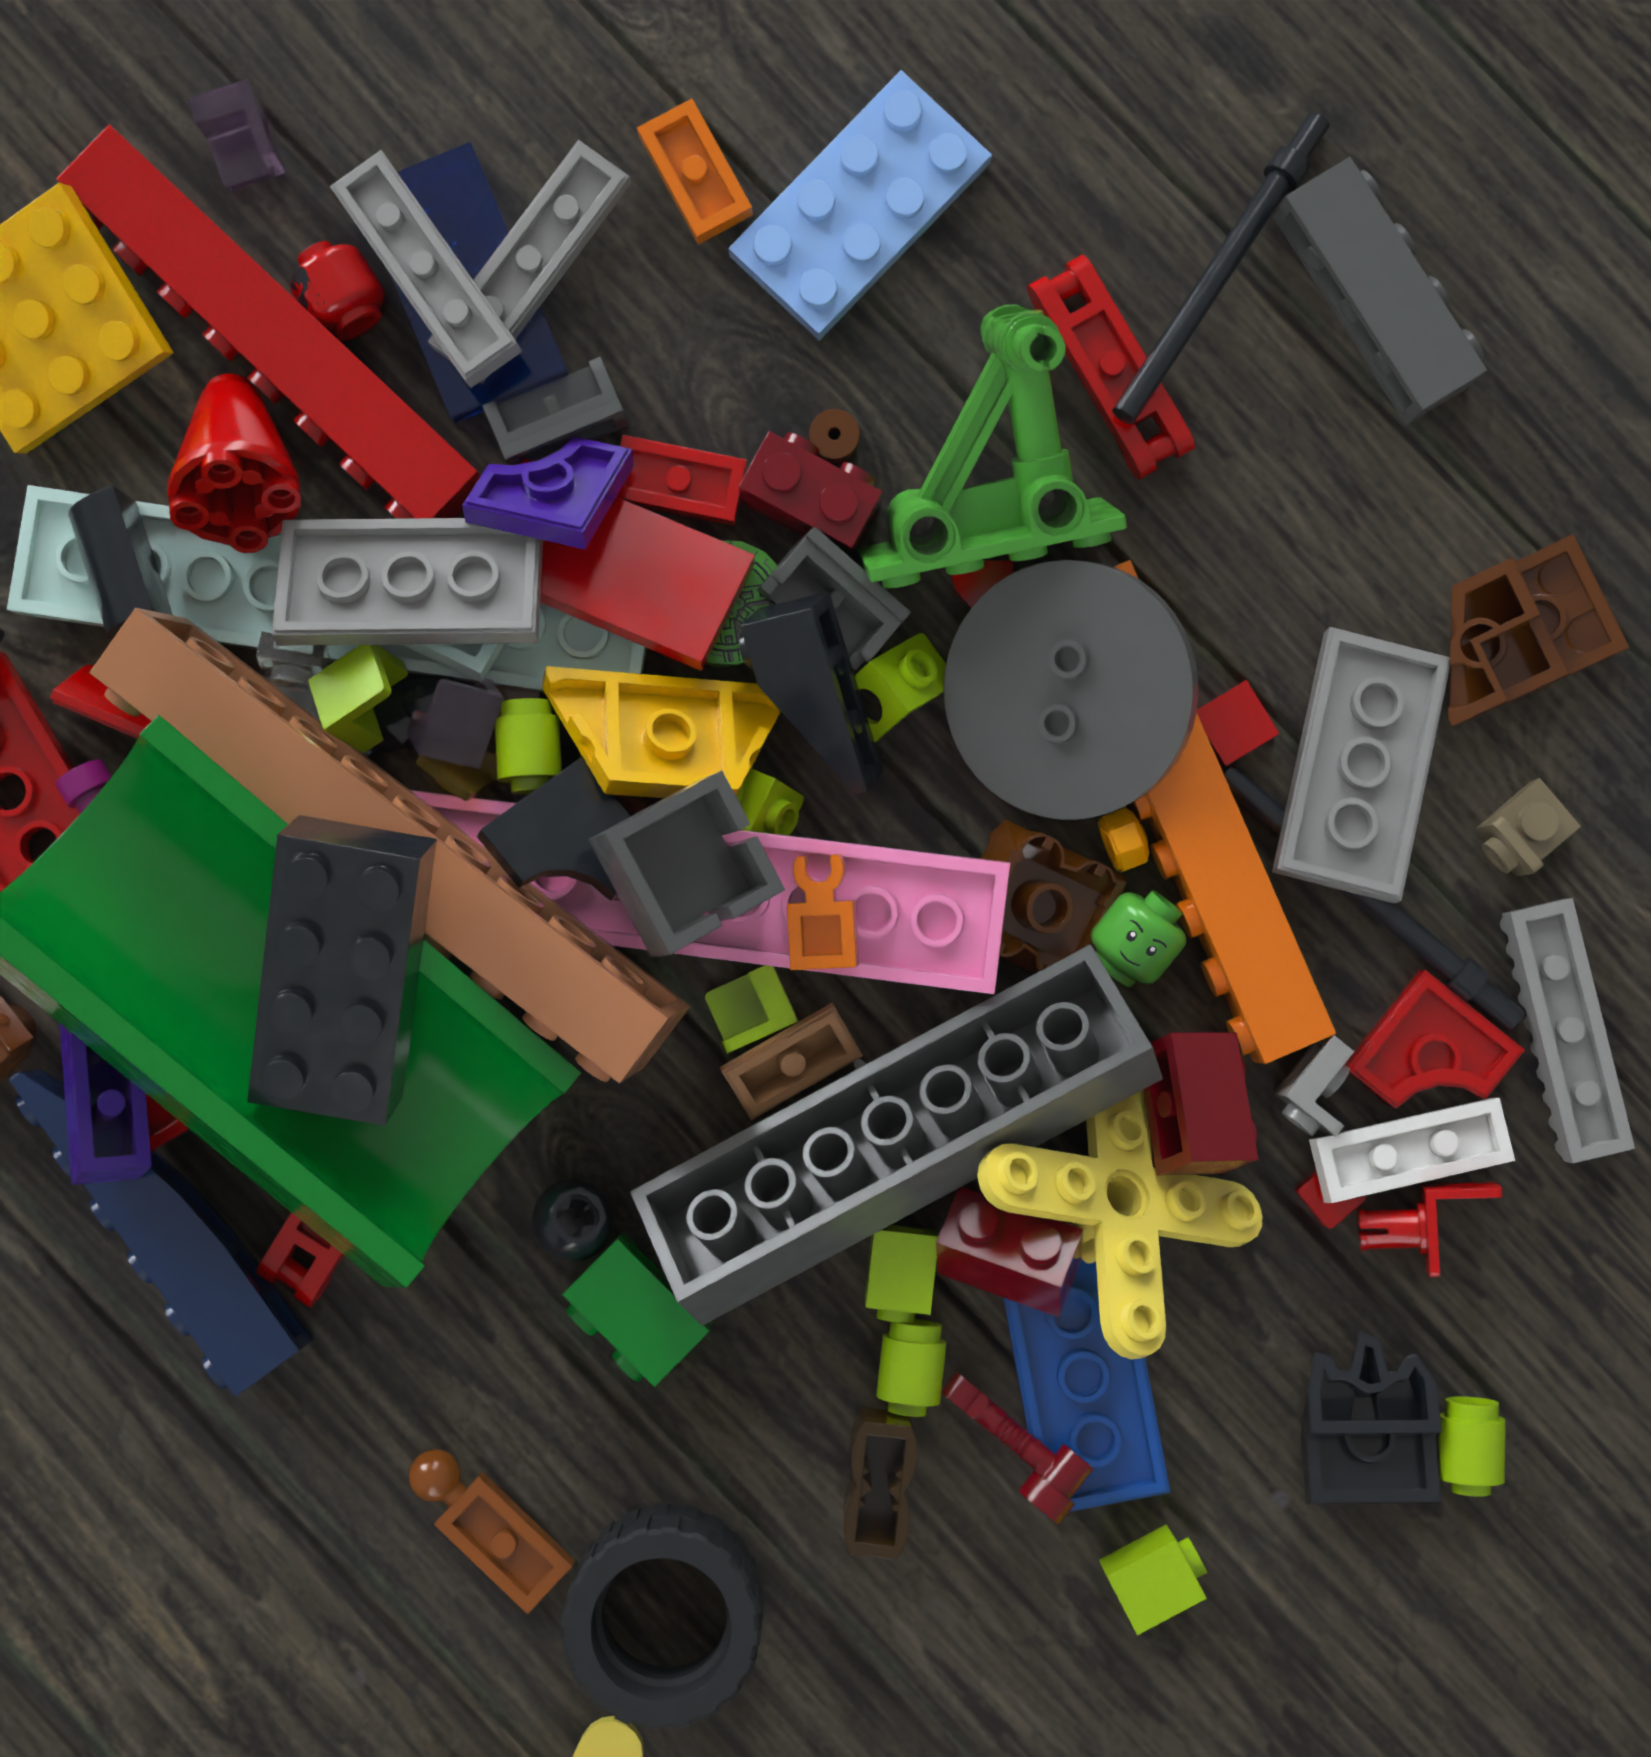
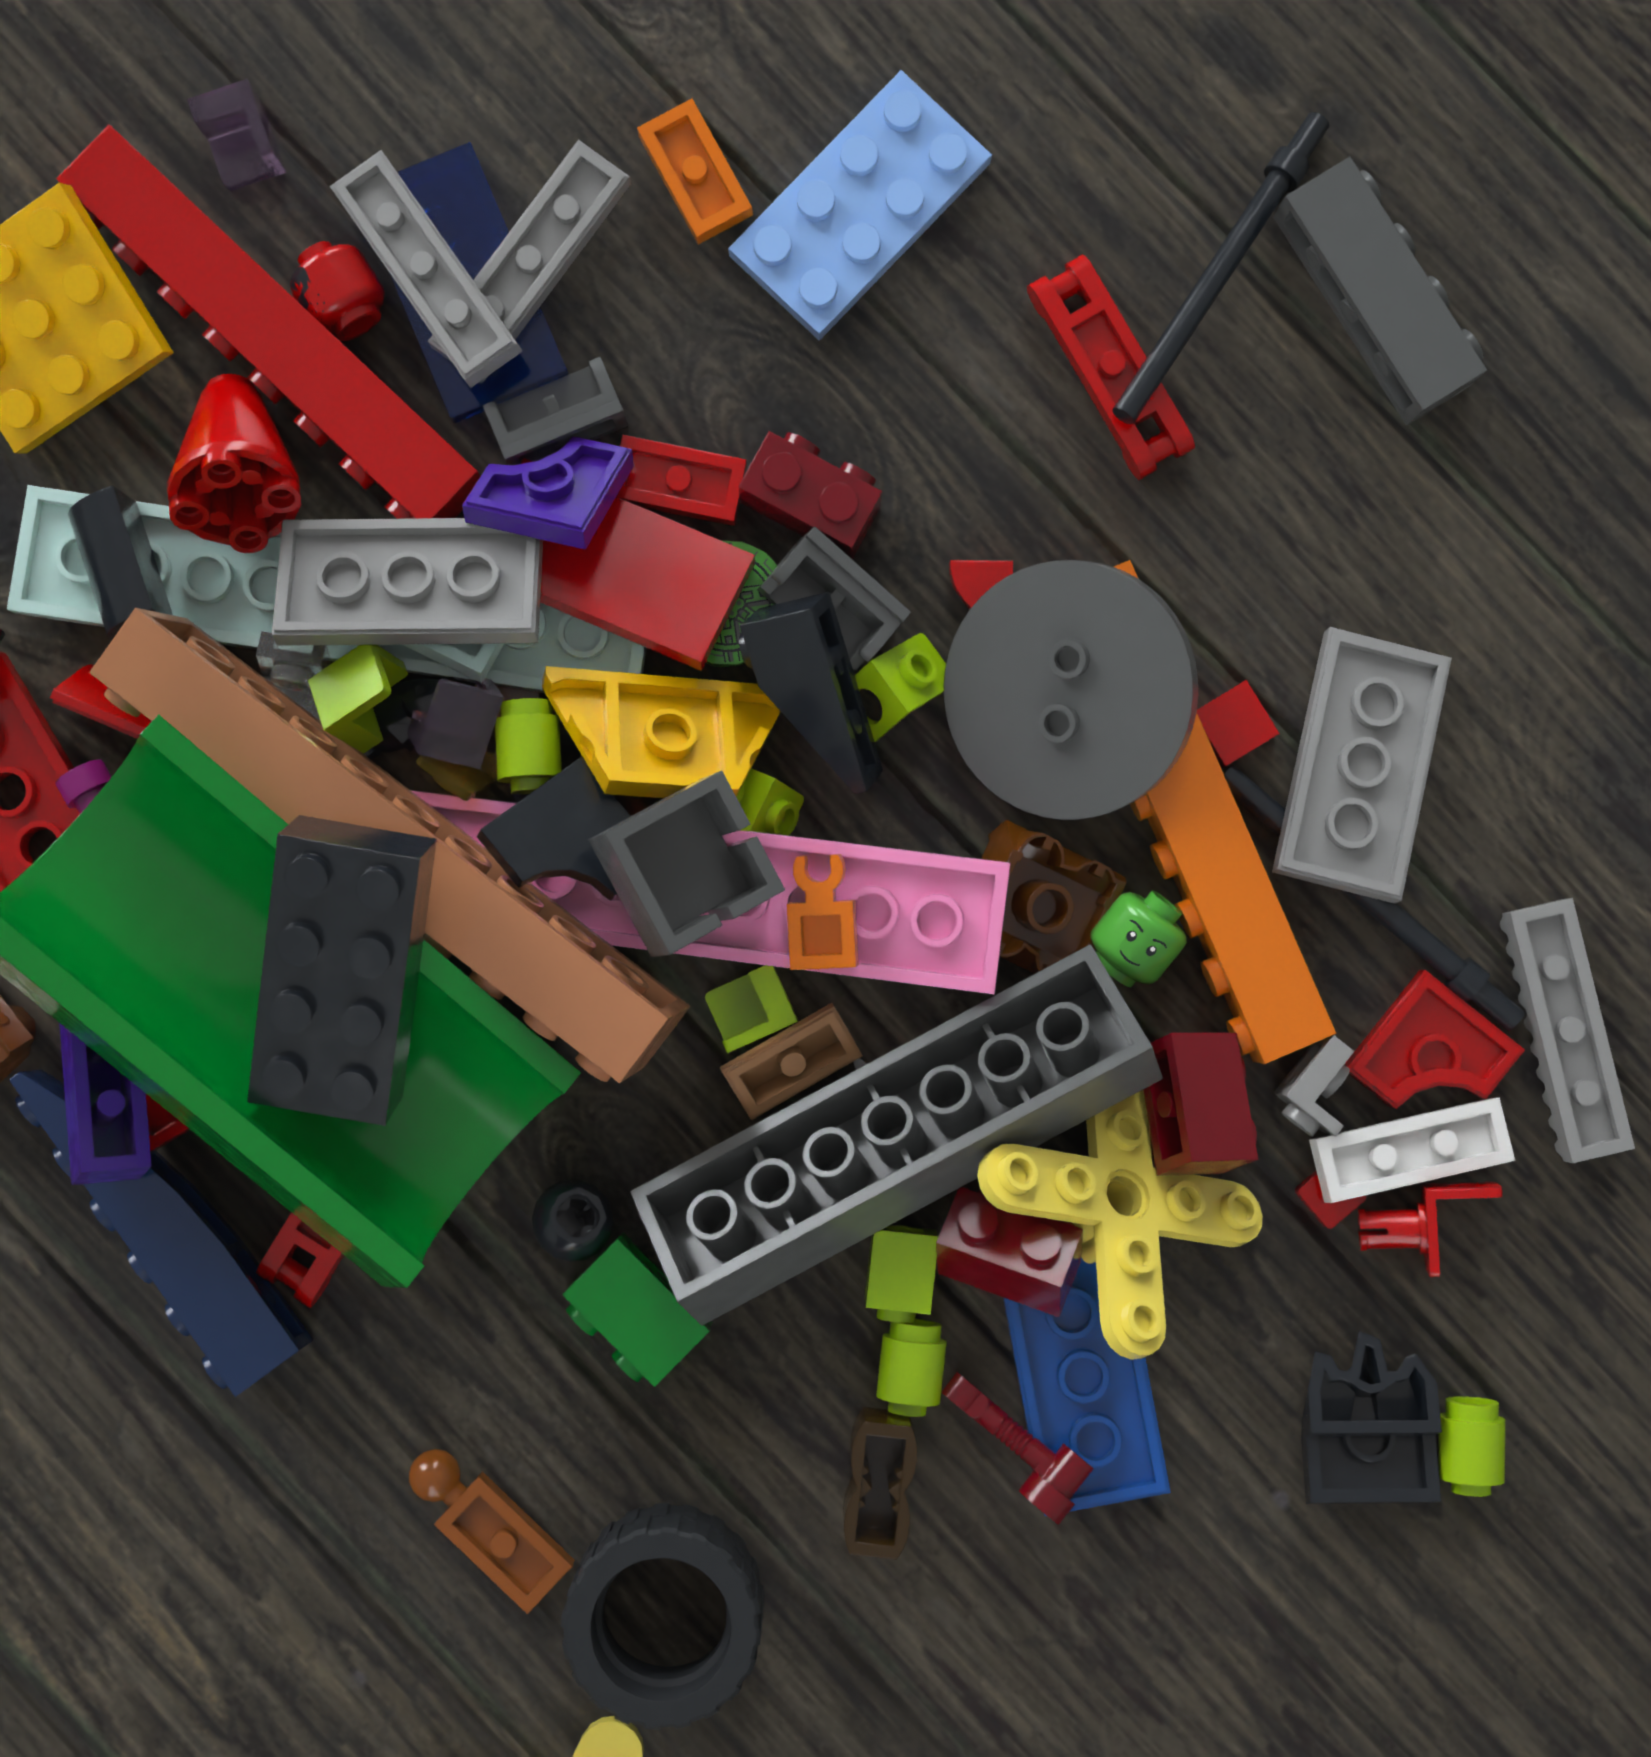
reddish brown piece [809,409,860,464] -> none
bright green plate [857,304,1127,588] -> none
light orange tile [1097,807,1149,873] -> none
lime brick [1099,1524,1207,1635] -> none
reddish brown slope [1448,534,1629,727] -> none
dark tan bracket [1475,778,1581,876] -> none

